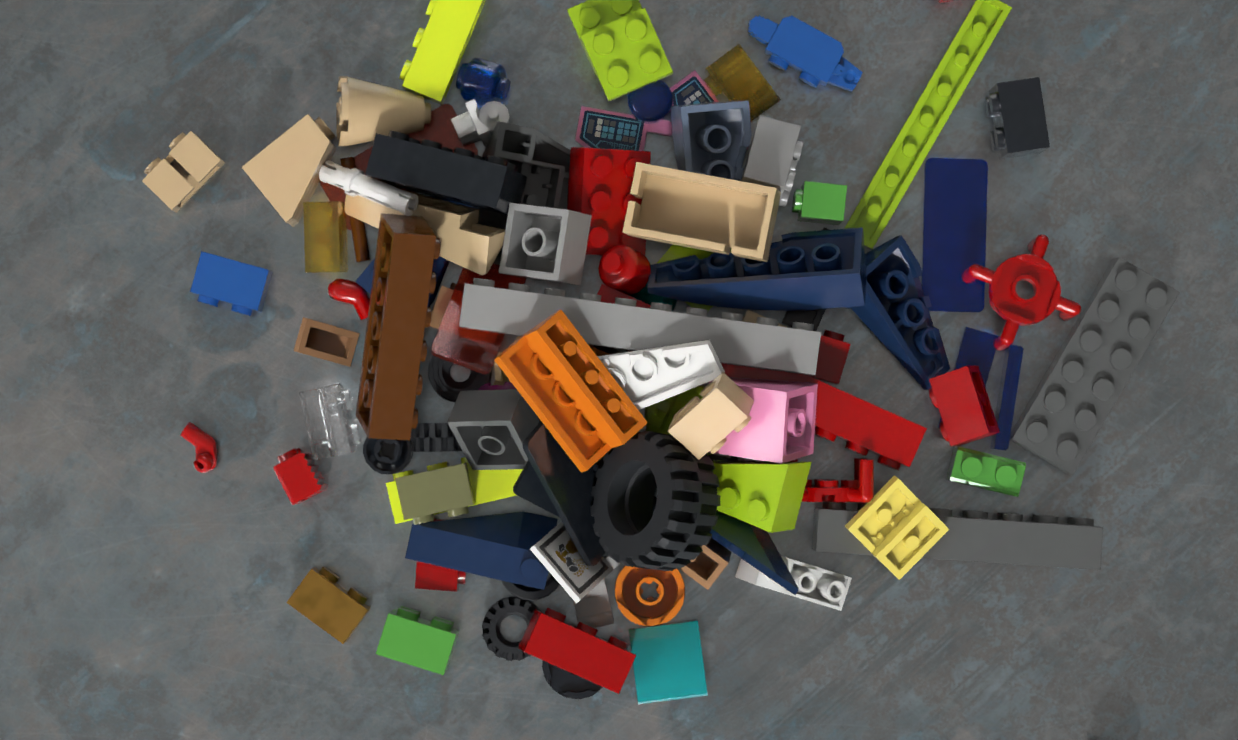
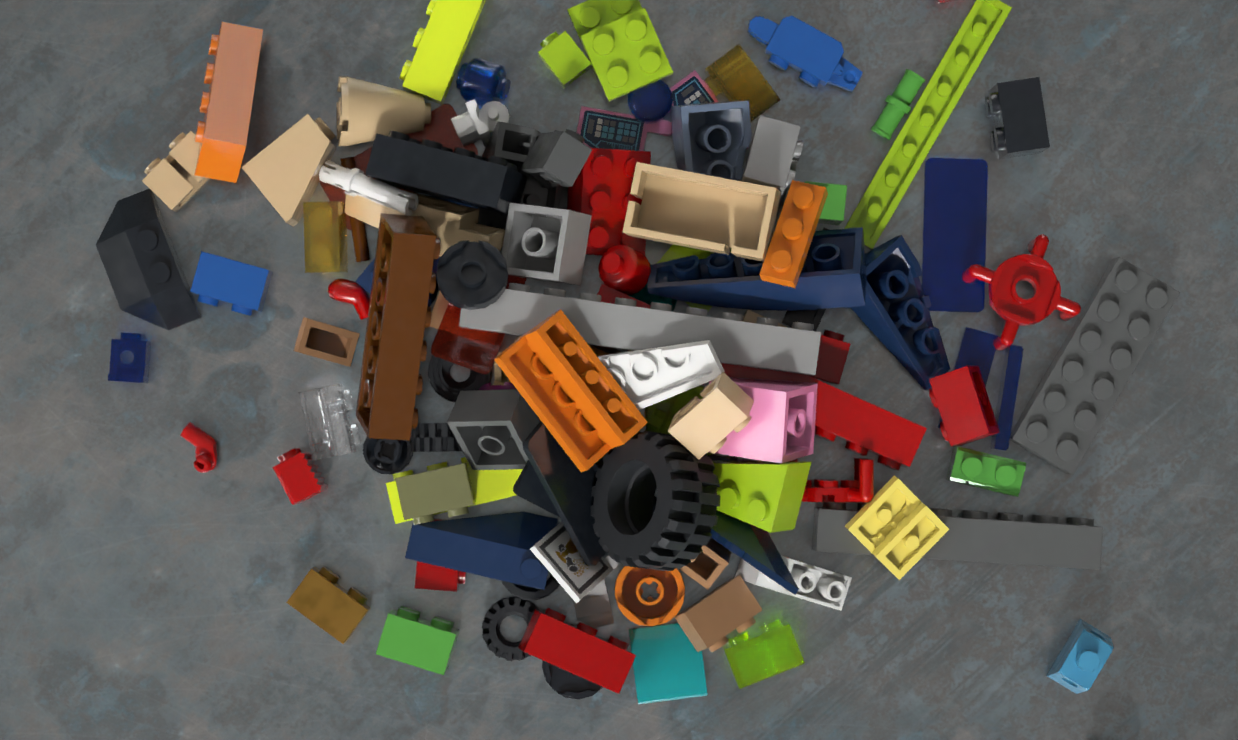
none -> black wedge [96,188,201,330]
none -> clear blue brick [108,332,151,383]
none -> orange wedge [195,22,263,183]
none -> black tile [436,240,508,310]
none -> dark grey brick [520,129,593,188]
none -> lime brick [538,31,592,89]
none -> medium nougat brick [675,575,762,653]
none -> clear neon green brick [723,619,805,689]
none -> orange plate [759,180,828,288]
none -> bright green pin [871,69,925,140]
none -> dark azure torso [1046,619,1114,694]

